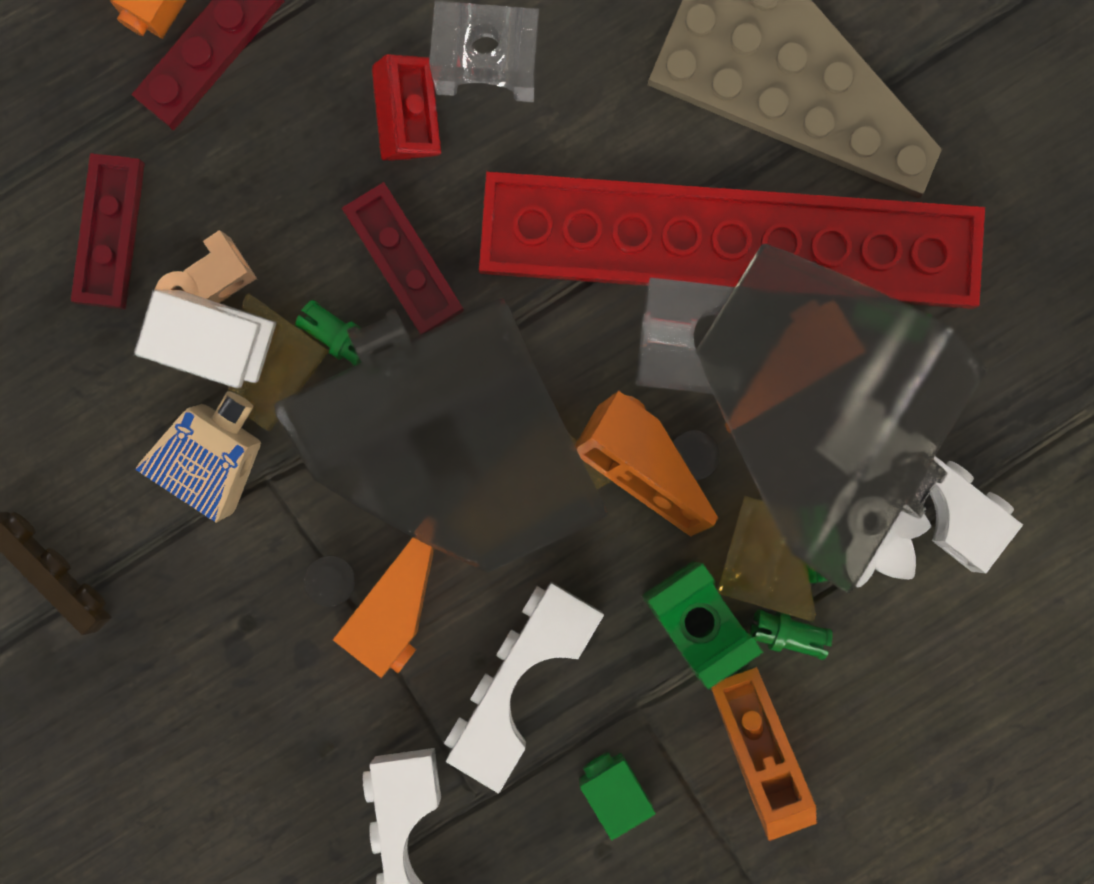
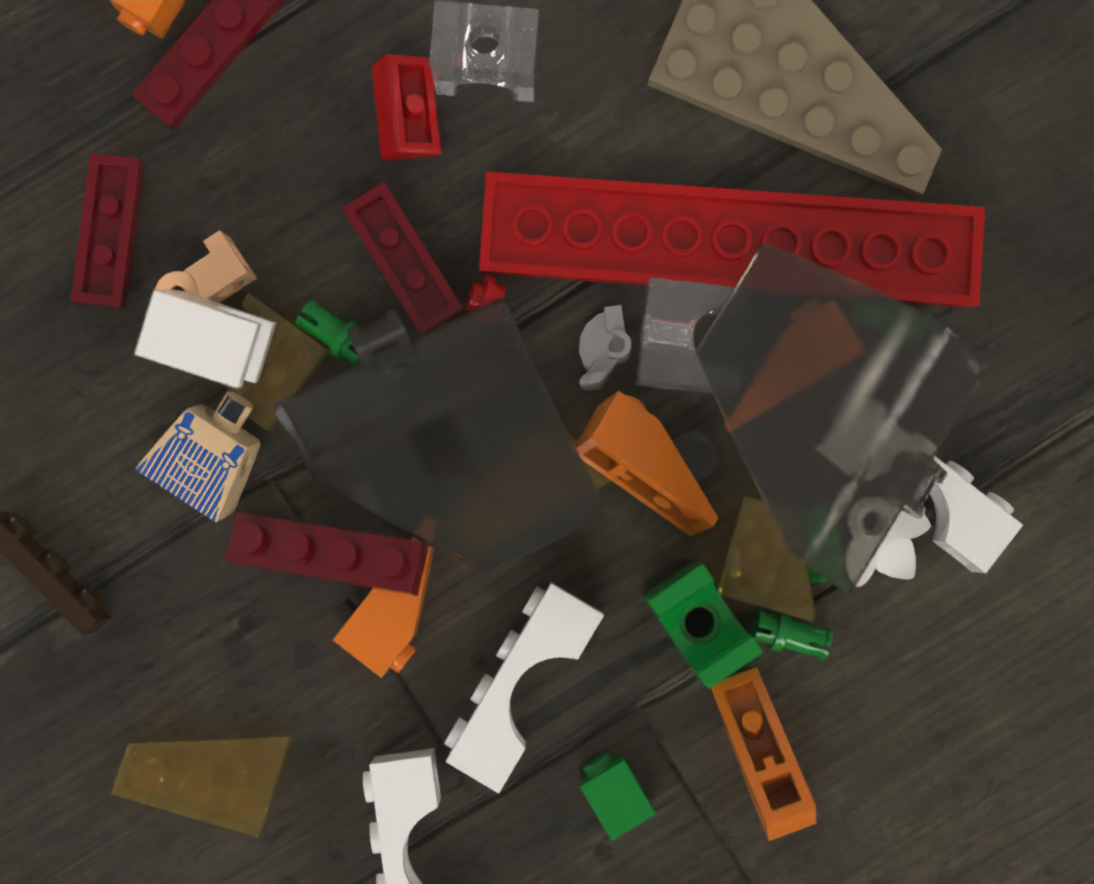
none -> clear yellow wing [111,737,292,837]
none -> dark red plate [224,512,429,596]
none -> red plate [465,275,506,325]
none -> light grey piece [579,305,631,391]

